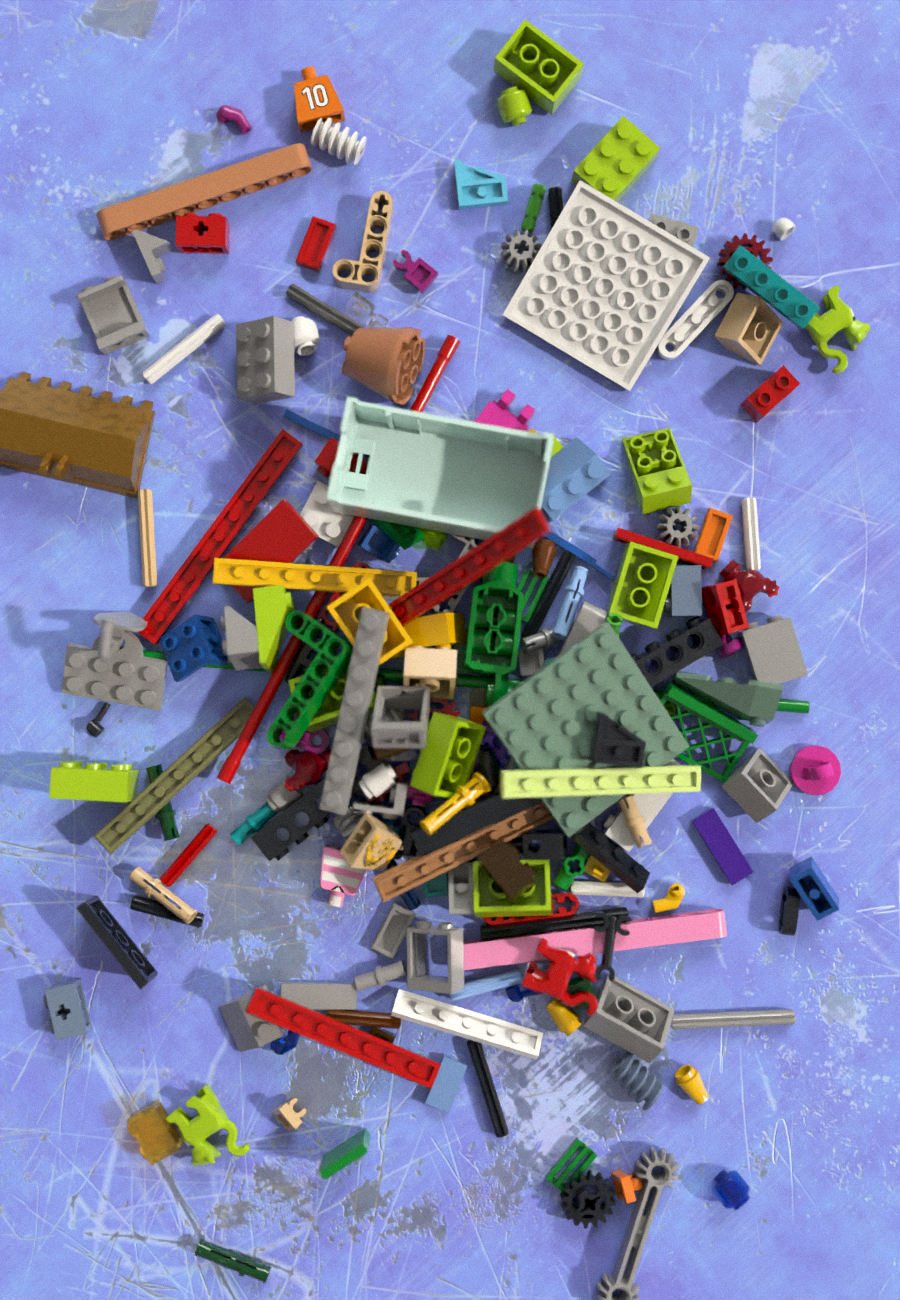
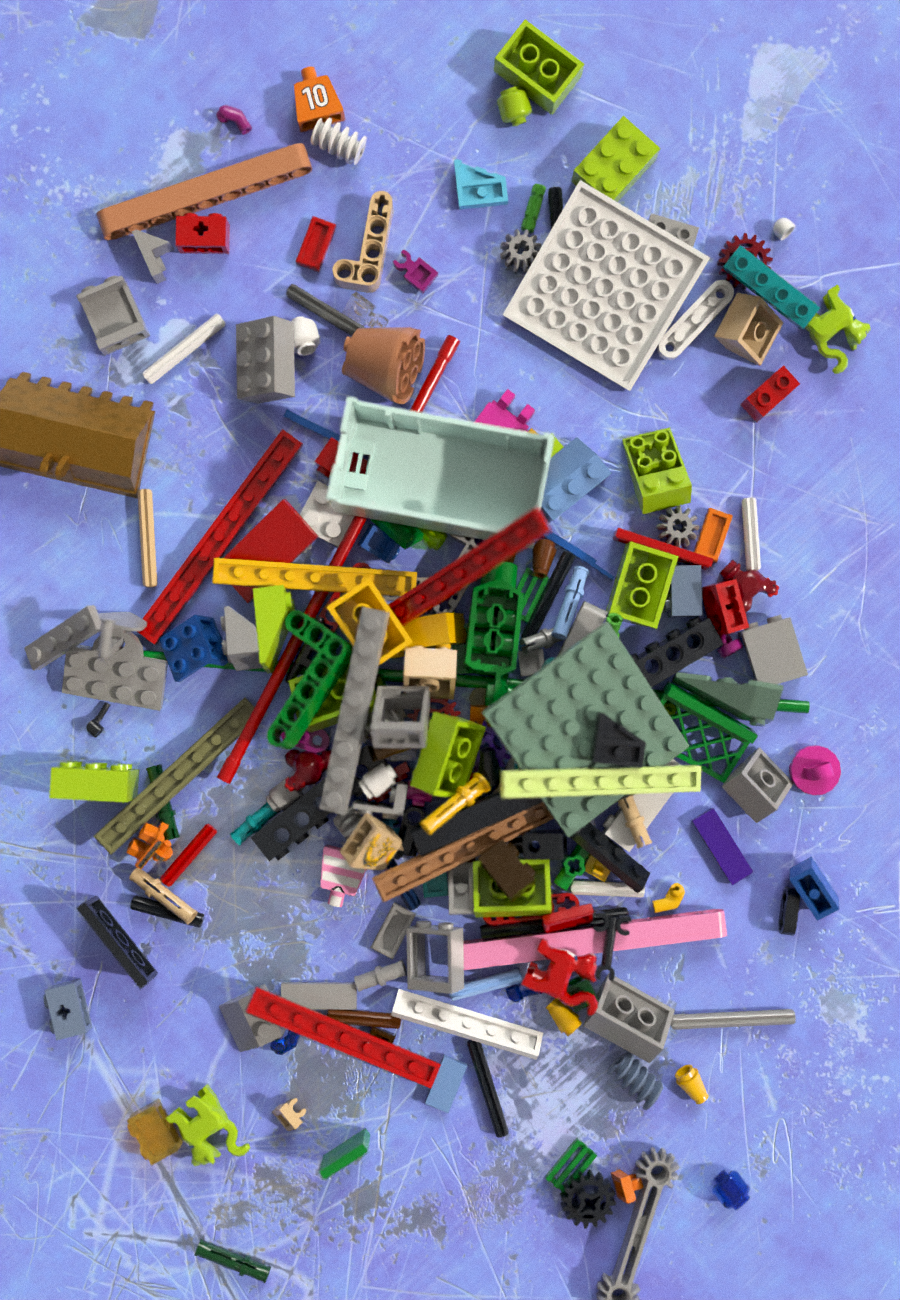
none -> light grey plate [24,605,102,671]
none -> orange hips [126,822,173,869]
none -> red tile [542,903,594,933]

